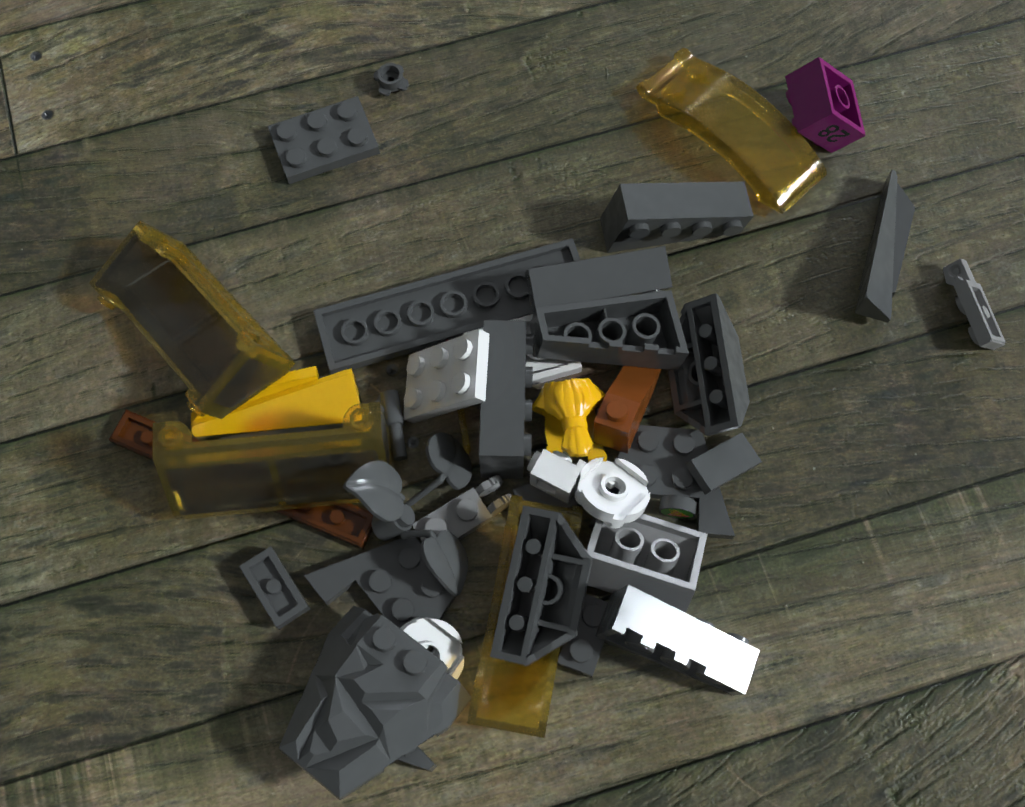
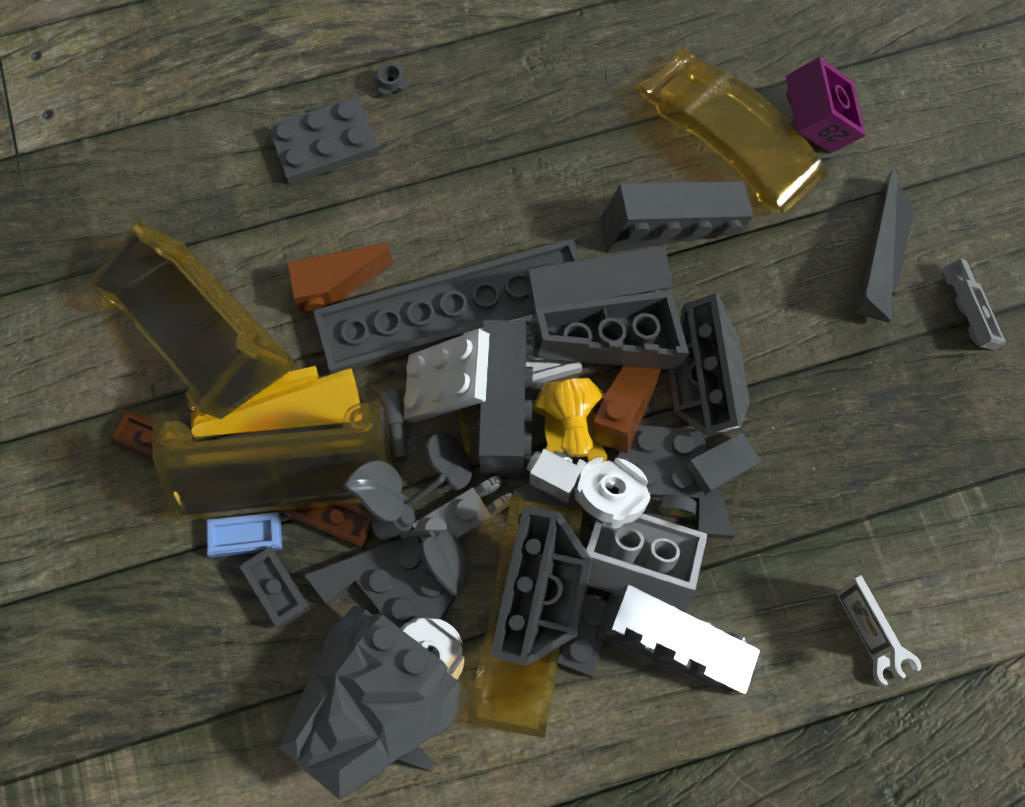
none -> light blue tile [206,512,282,558]
none -> dark orange slope [288,242,393,313]
none -> white flag [836,575,921,687]

